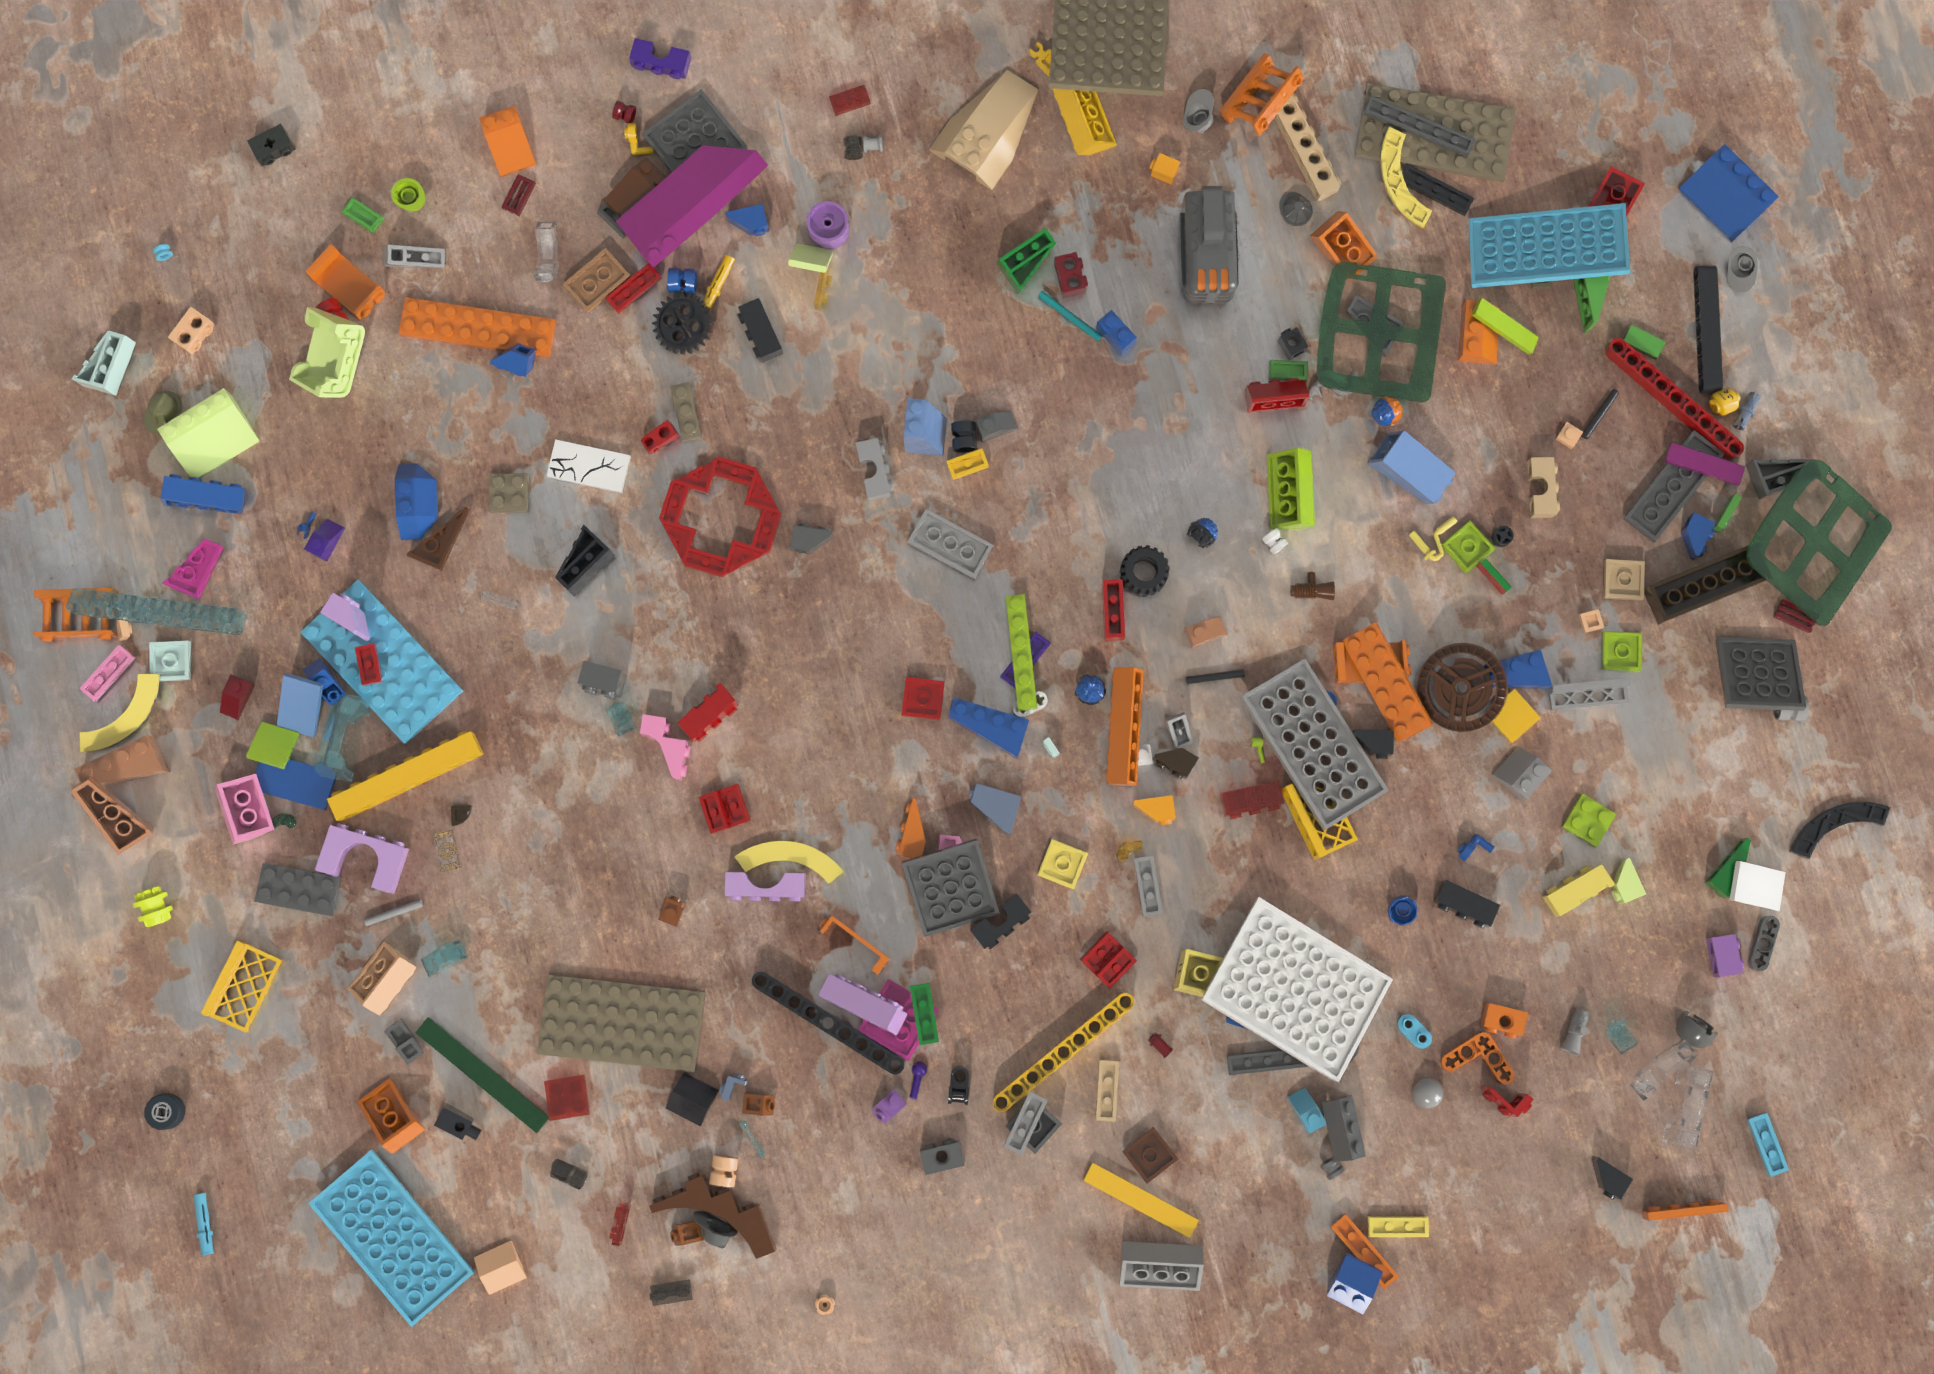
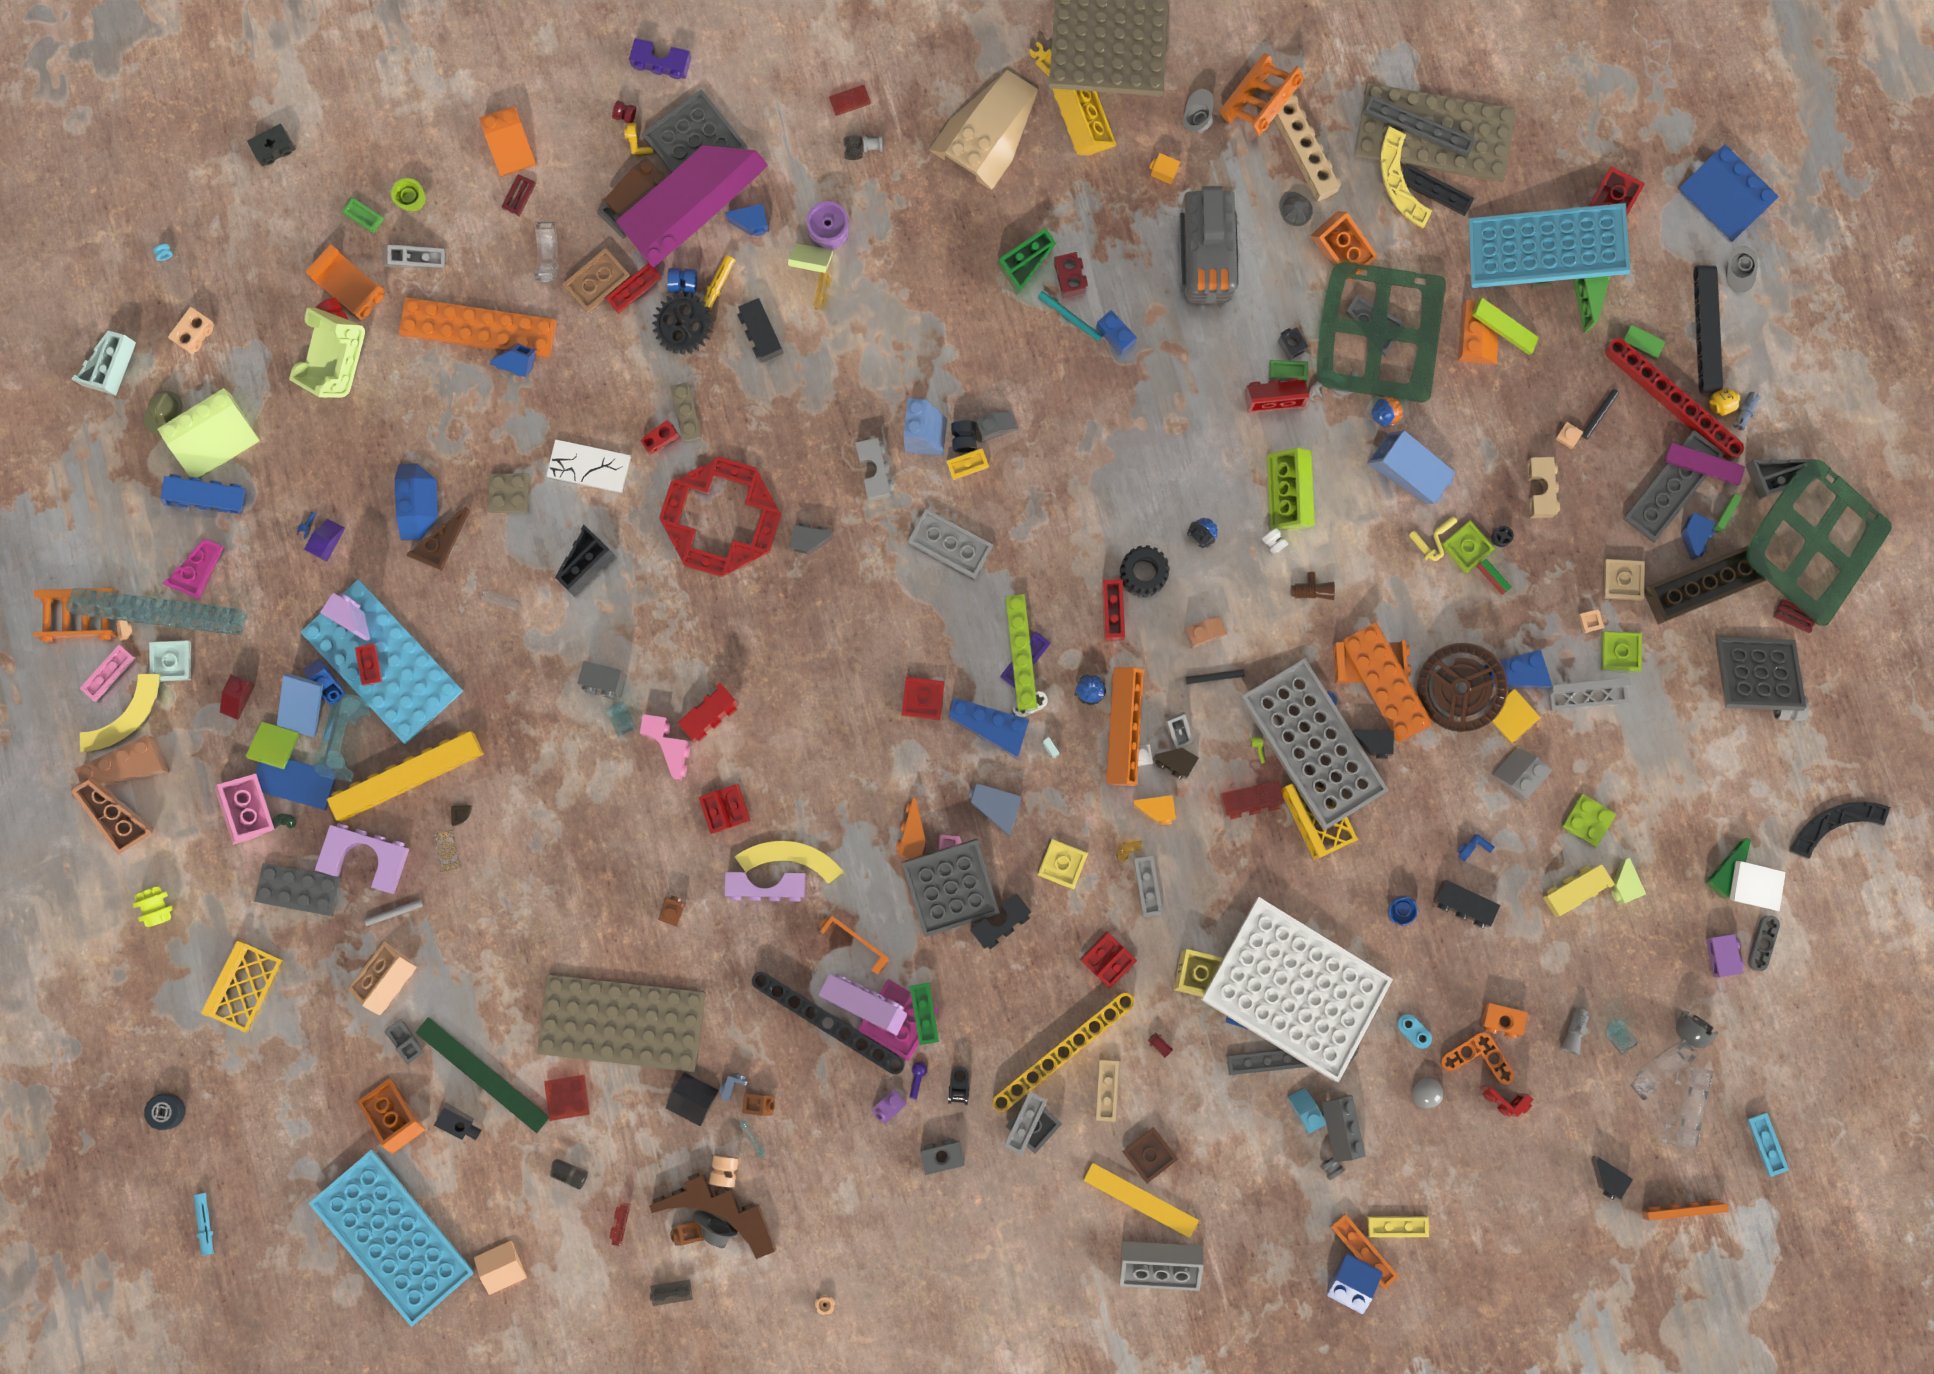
clear light blue slope [421,940,467,977] -> none

